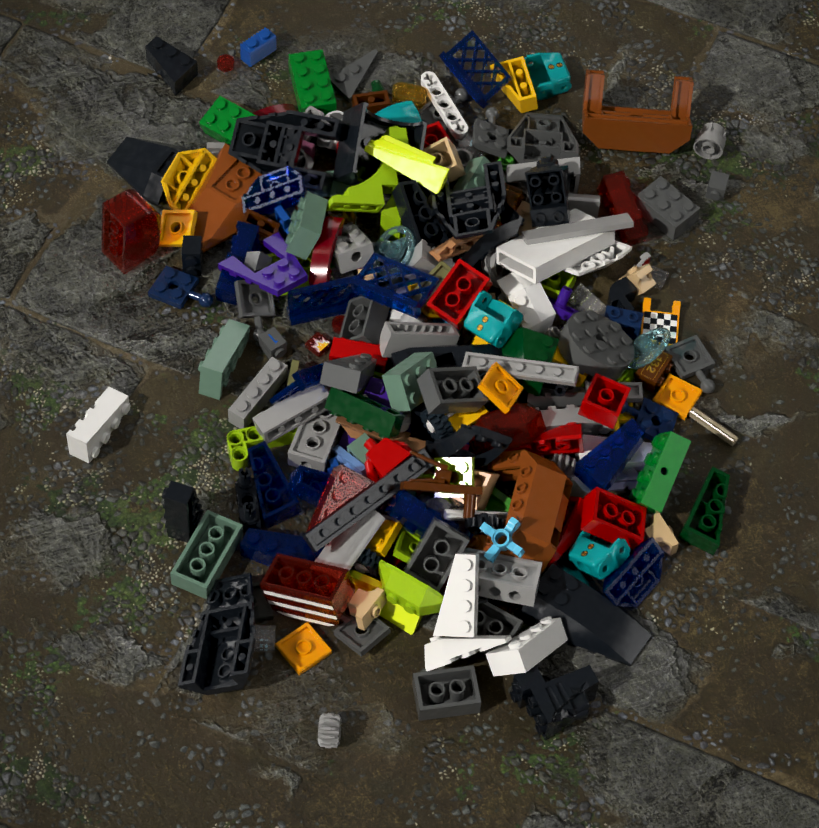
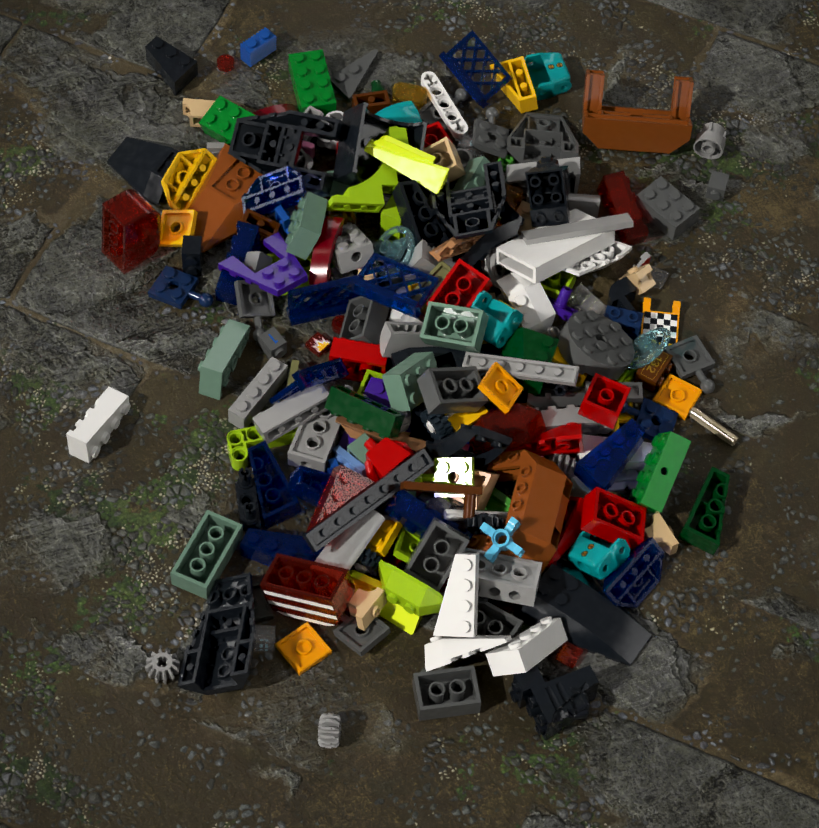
black wedge [162,481,204,543] -> none
dark grey wedge [320,353,377,394] -> none
reddish brown plant [409,450,452,484] -> none
none -> light grey gear [145,648,180,684]
none -> tan brick [182,98,215,127]
none -> sand green brick [419,301,489,353]
none -> clear red tile [555,641,583,669]

